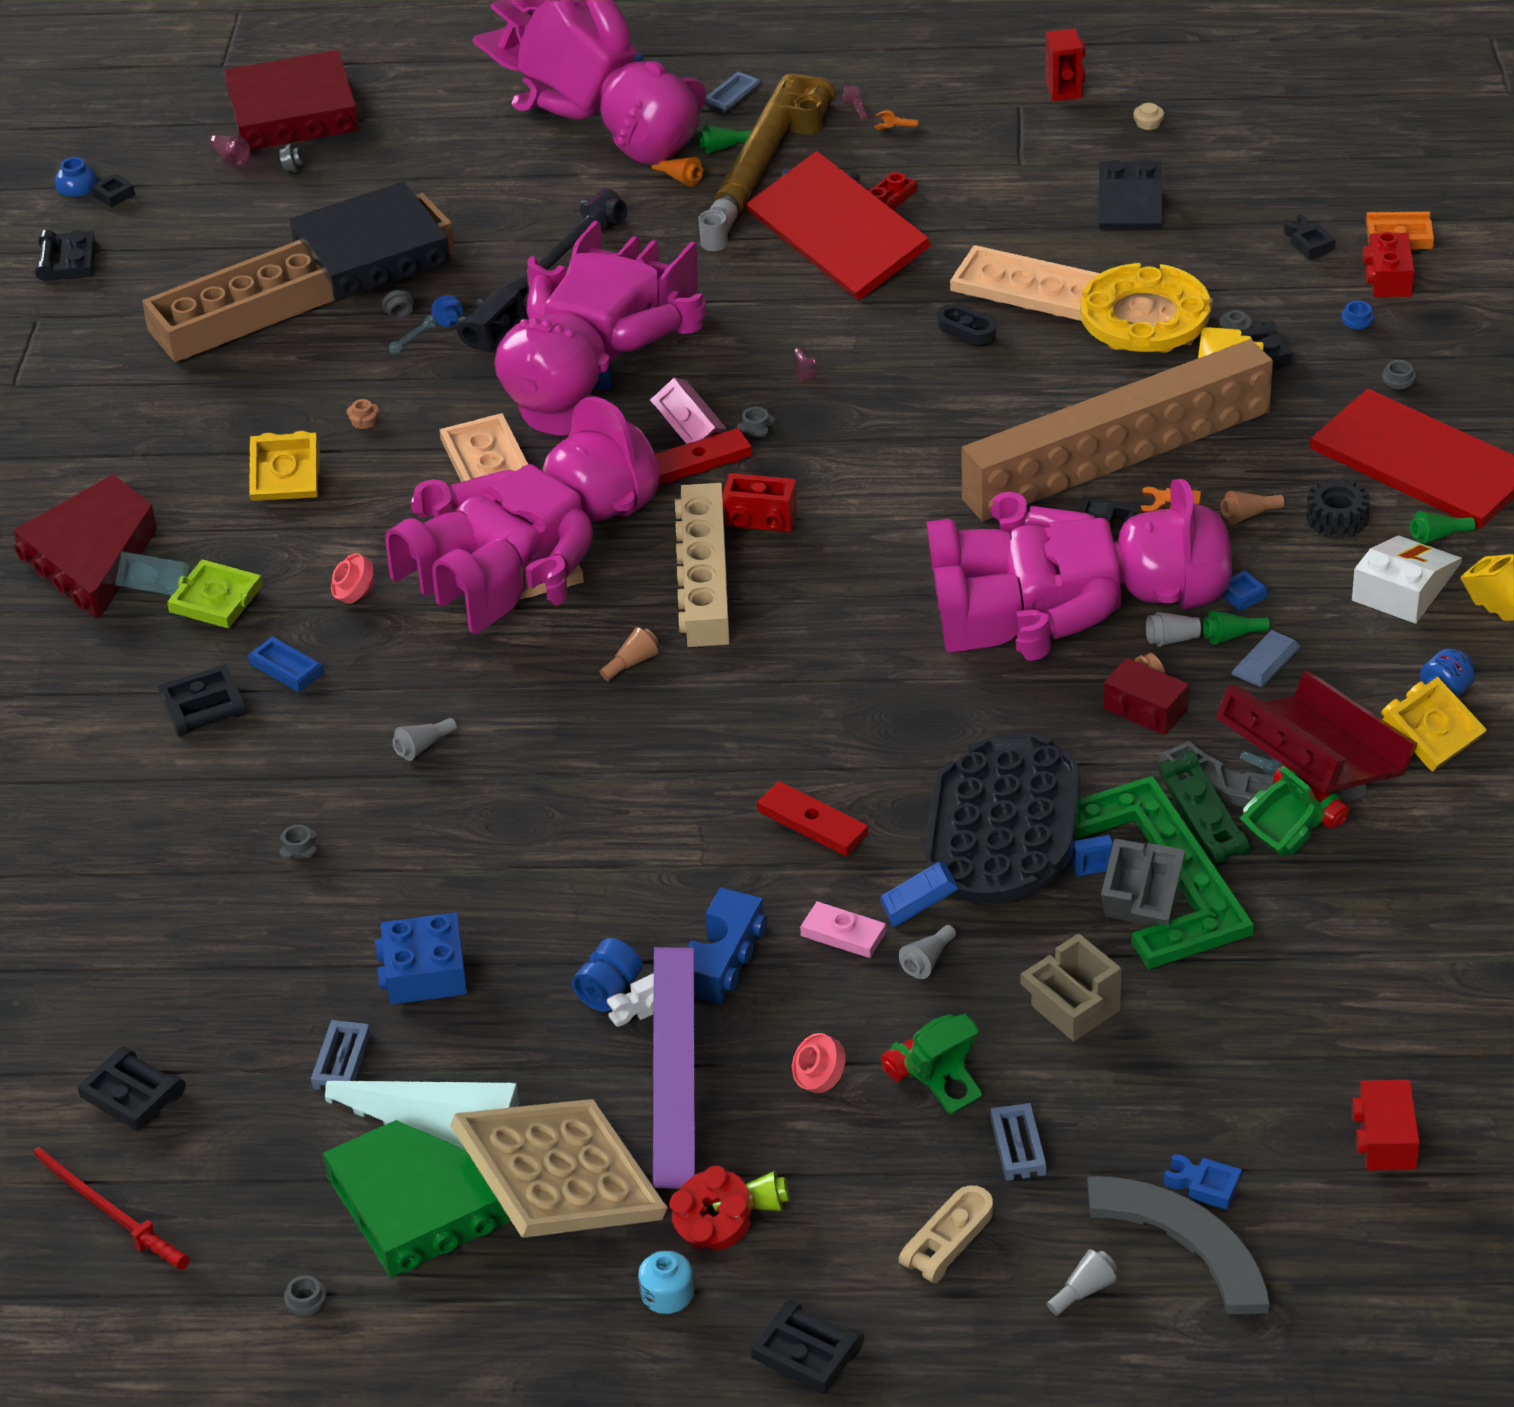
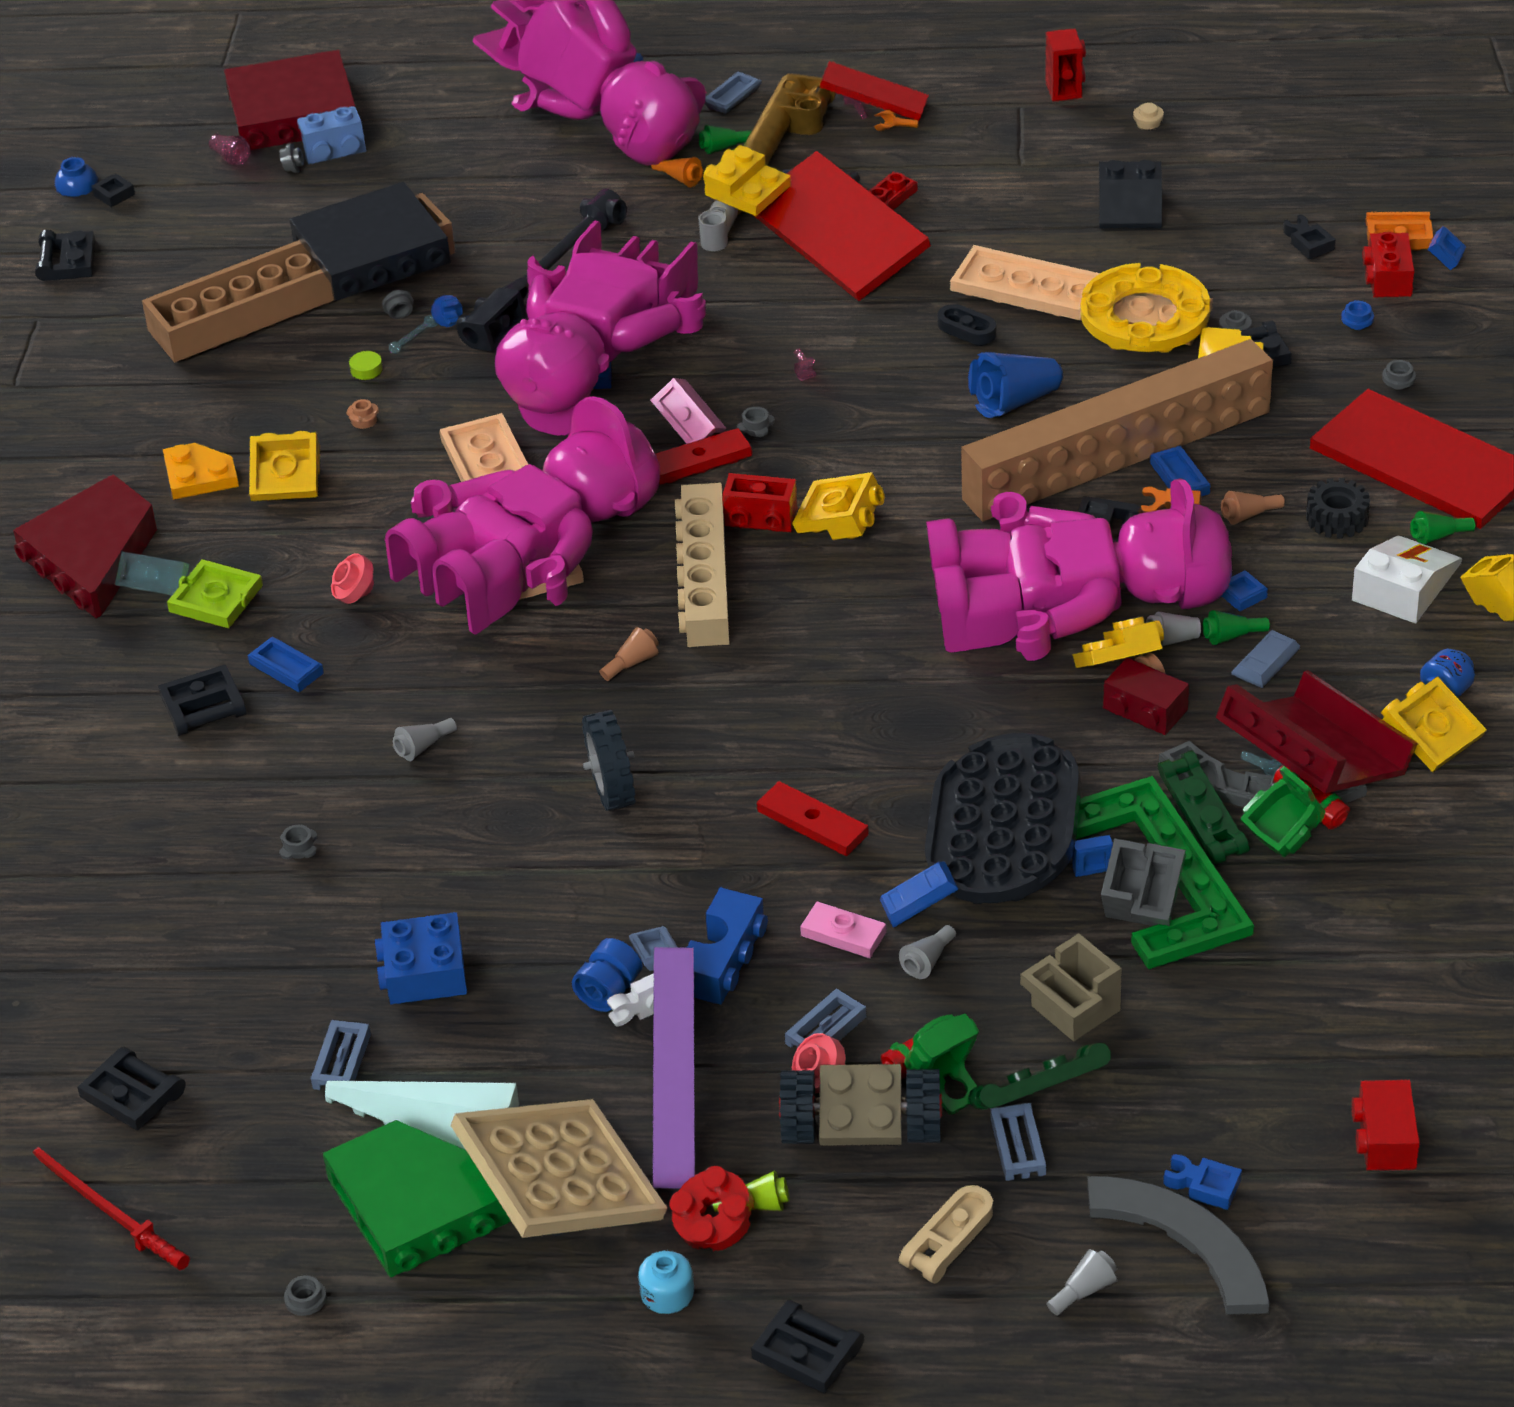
none -> light orange plate [163,443,239,500]
none -> medium blue bracket [297,106,366,164]
none -> lime tile [349,351,383,380]
none -> black wheel [582,710,635,811]
none -> sand blue tile [629,926,678,971]
none -> yellow plate [703,145,791,216]
none -> plate [779,1064,942,1145]
none -> sand blue tile [785,988,866,1048]
none -> yellow plate [792,472,885,540]
none -> red piece [819,61,929,121]
none -> blue cone [968,352,1063,418]
none -> dark green plate [969,1043,1111,1110]
none -> yellow plate [1073,616,1164,668]
none -> blue tile [1150,446,1210,497]
none -> blue tile [1428,226,1466,270]

